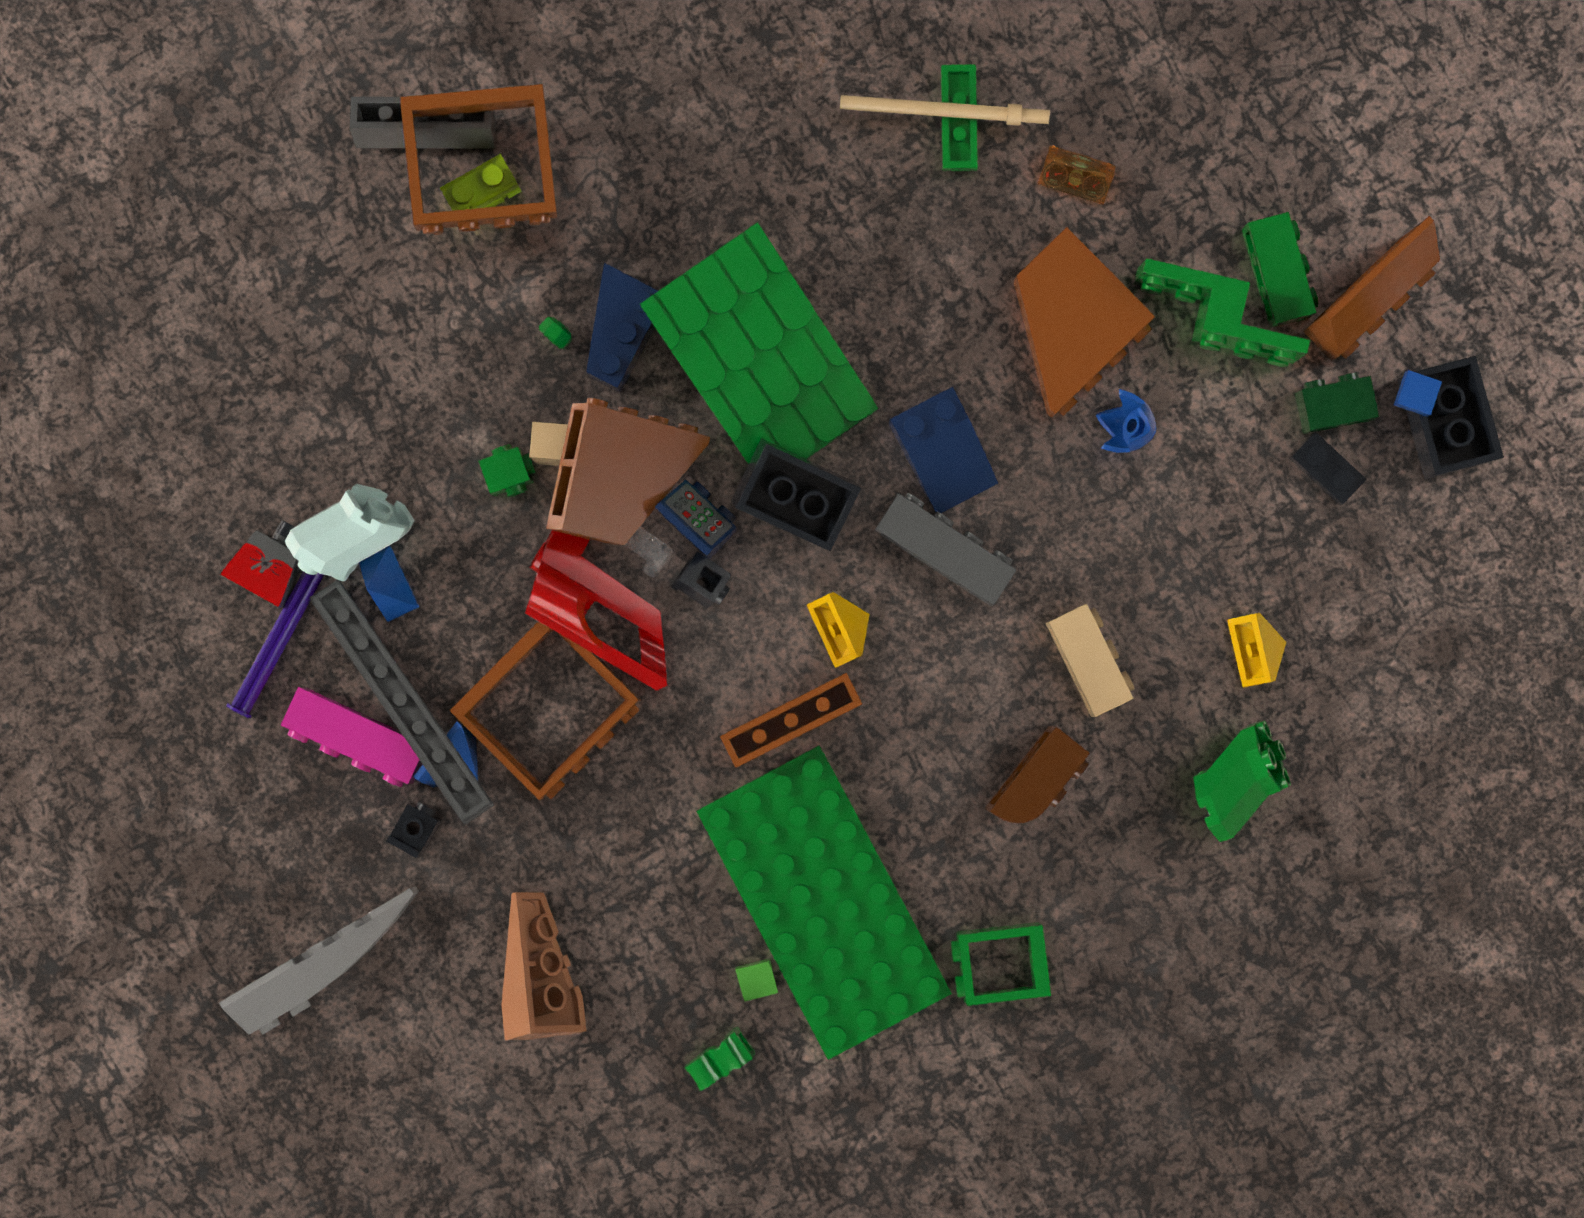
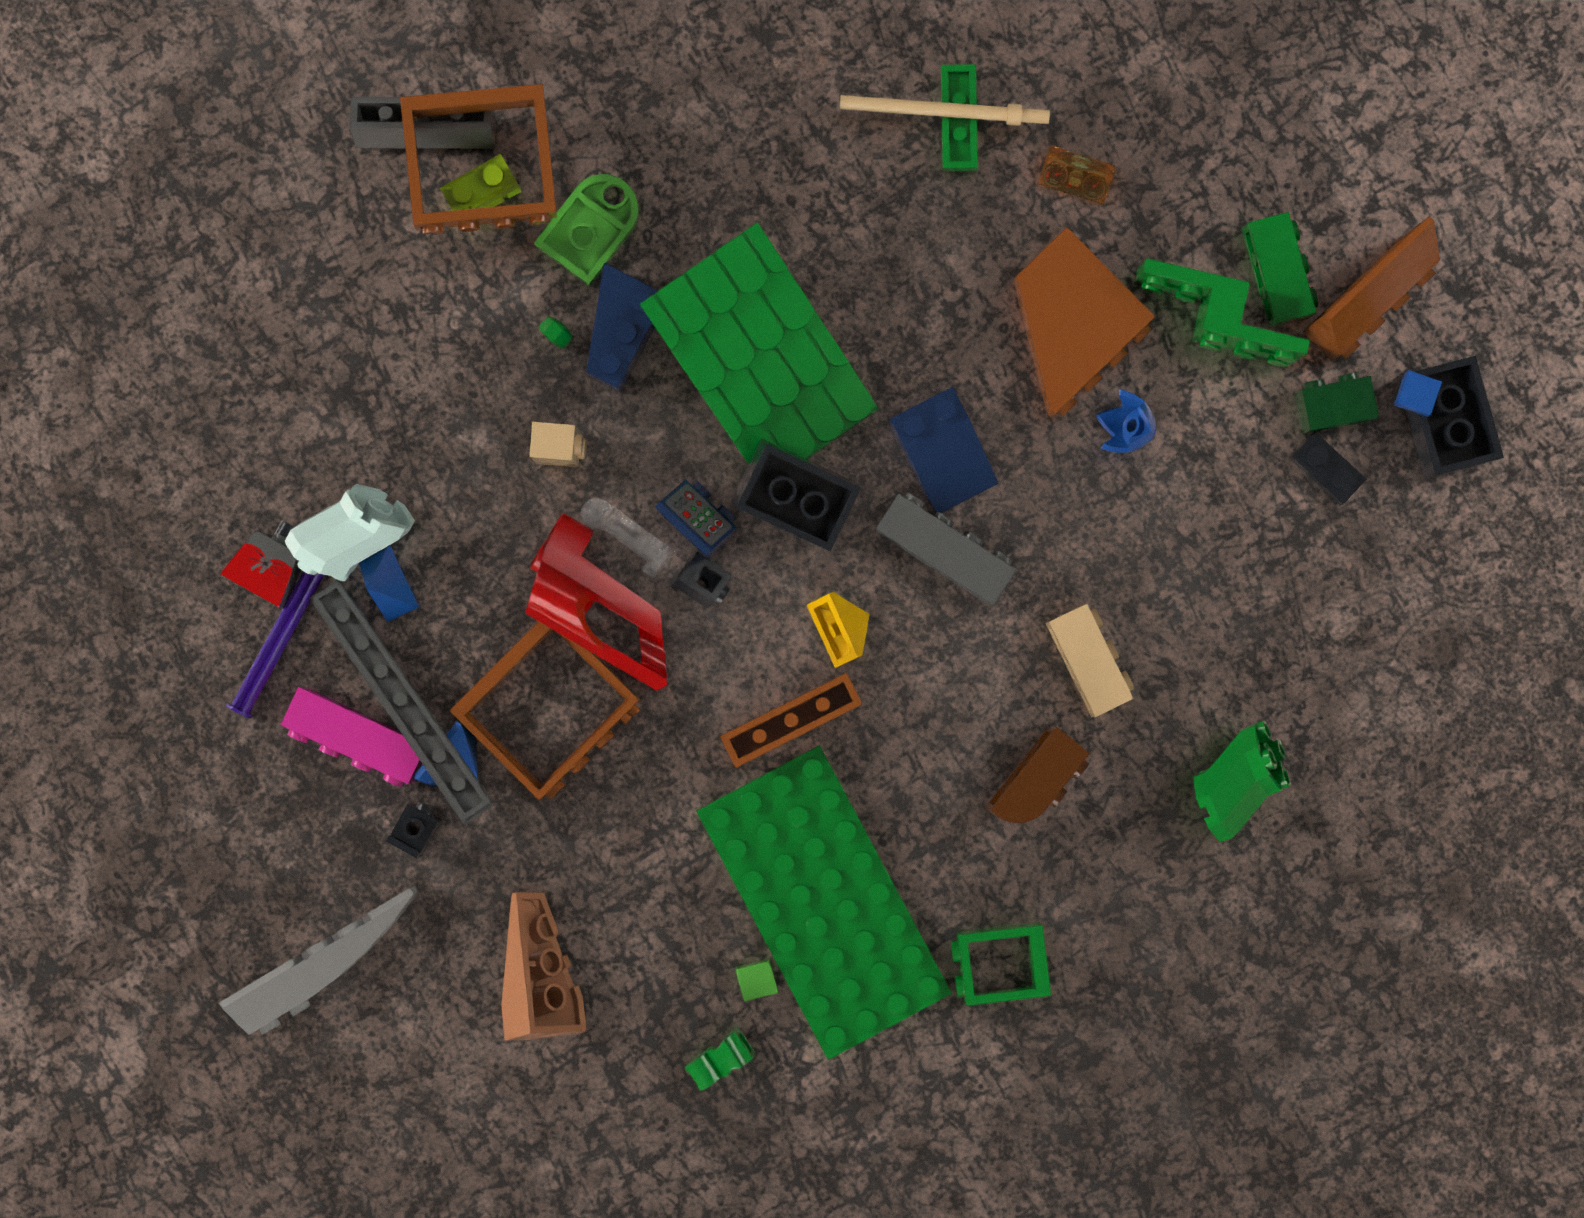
green brick [478,444,536,497] -> none
dark orange slope [546,398,710,545] -> none
yellow slope [1227,612,1287,688] -> none
none -> bright green tile [534,174,639,286]

